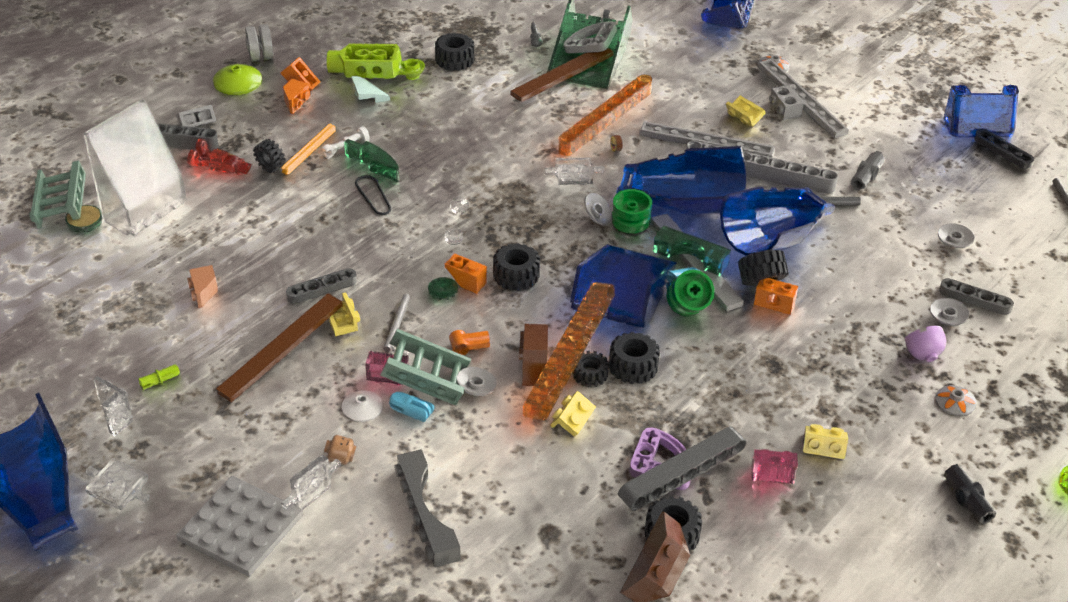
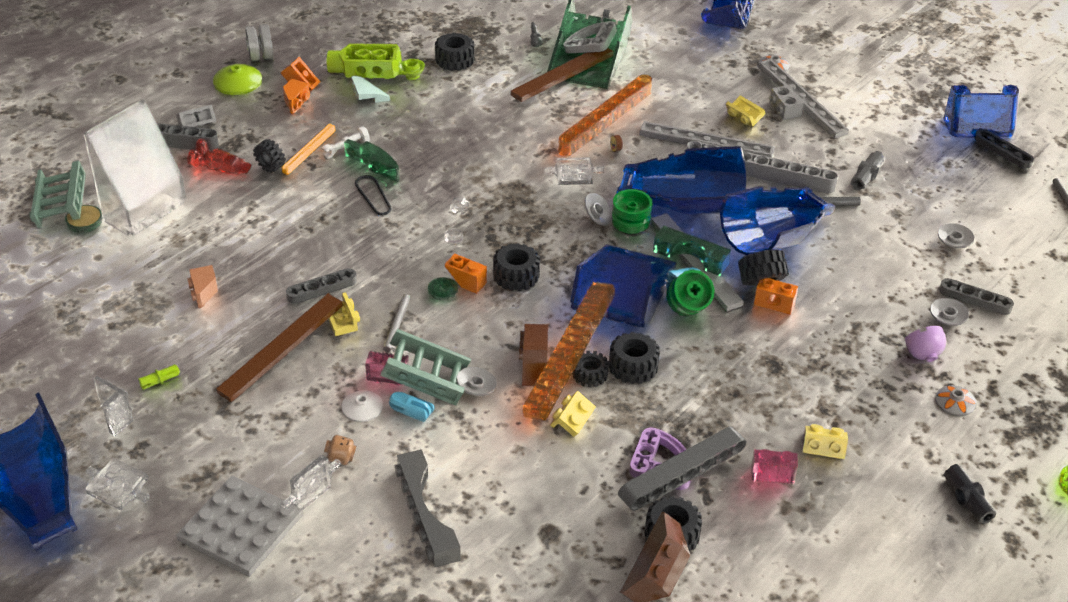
orange piece [449,330,490,356] -> none

